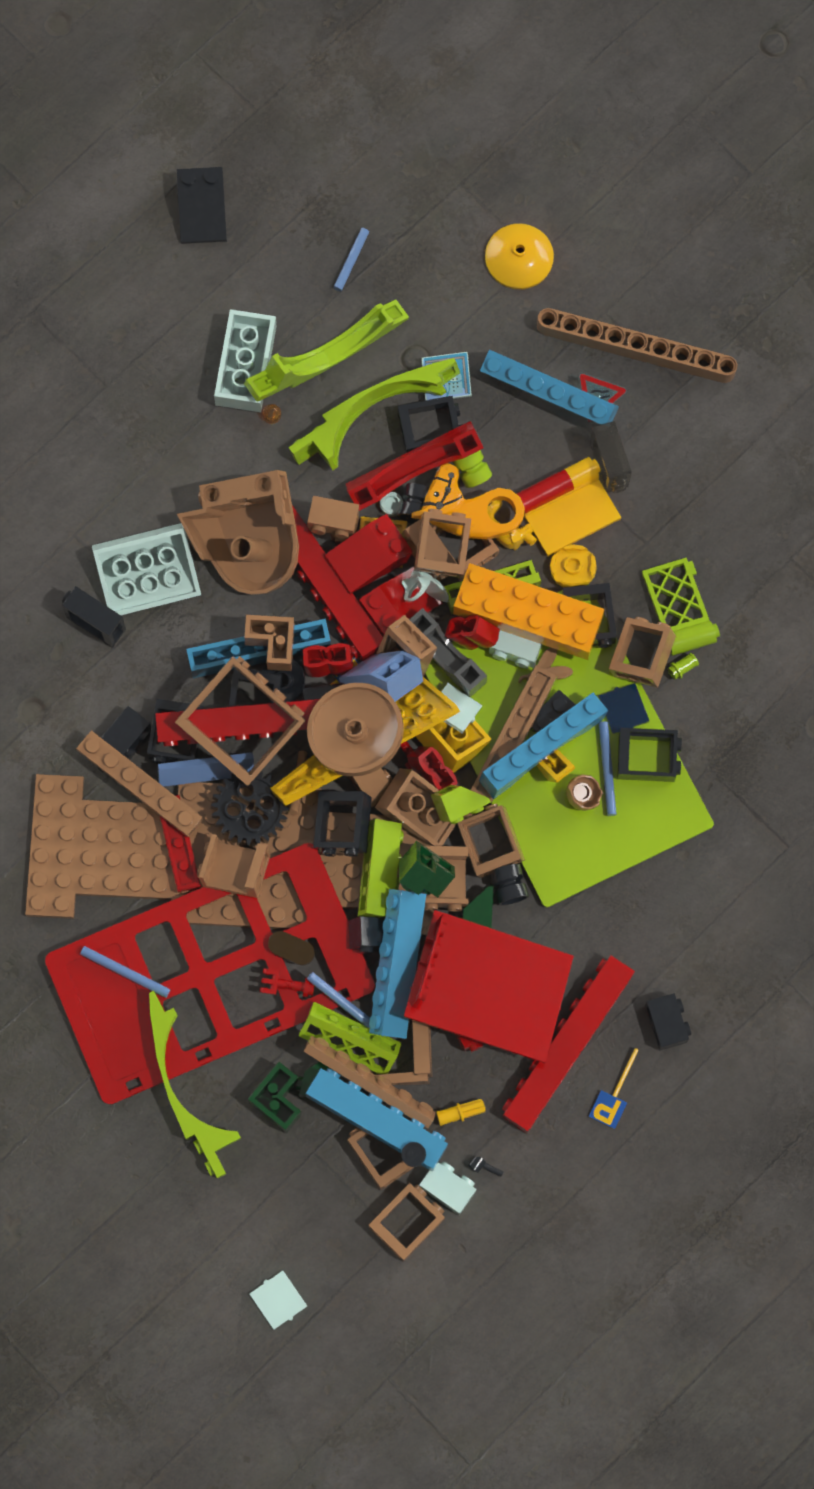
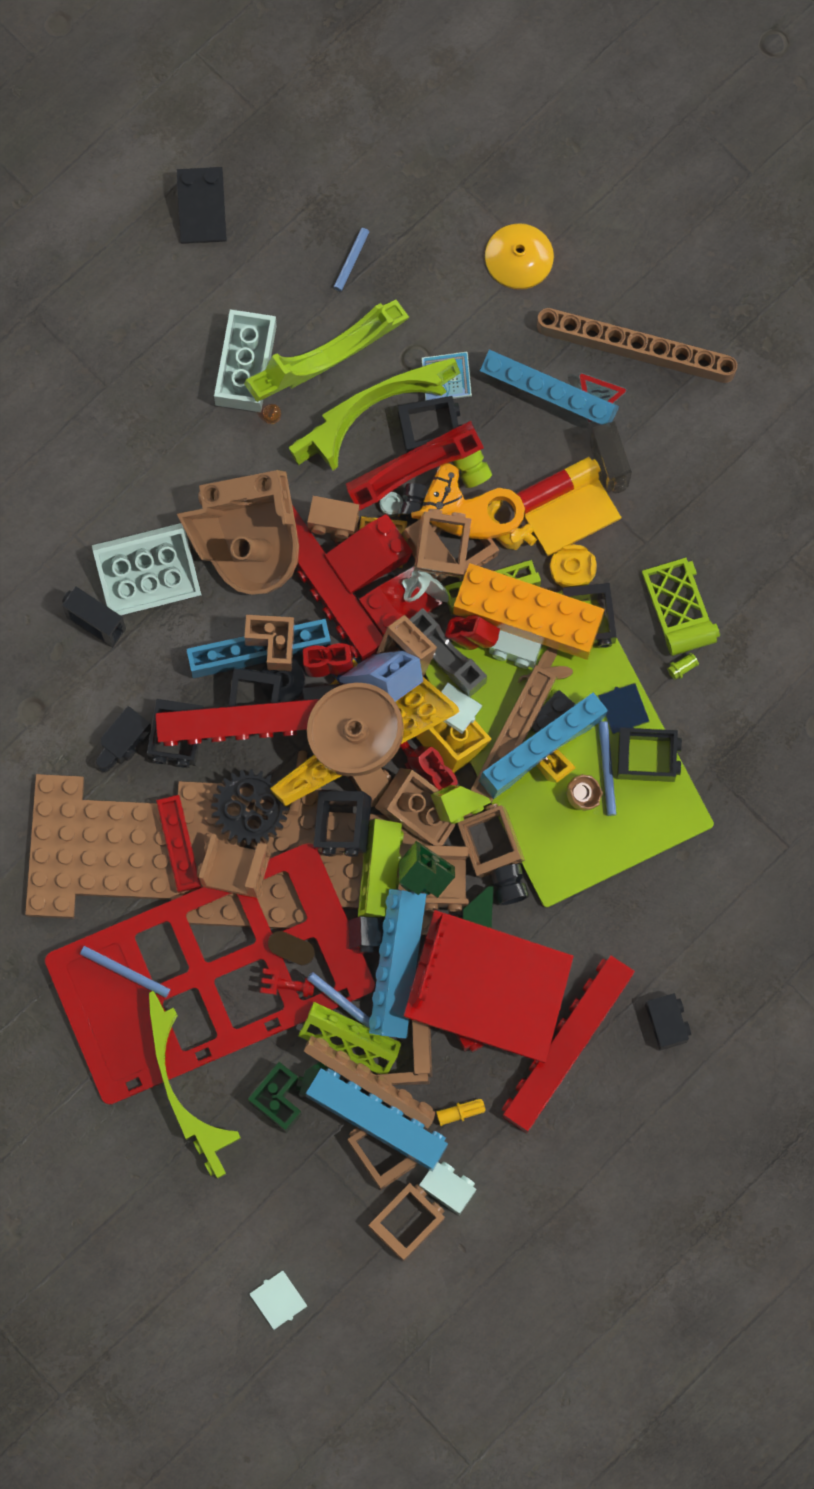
medium nougat plate [76,730,203,837] -> none
medium blue tile [158,753,254,787] -> none
medium nougat window [175,656,305,786] -> none
black piece [401,1142,426,1167] -> none
black hand [468,1157,503,1177] -> none
piece [589,1048,638,1129] -> none
medium nougat window [609,617,676,688] -> none

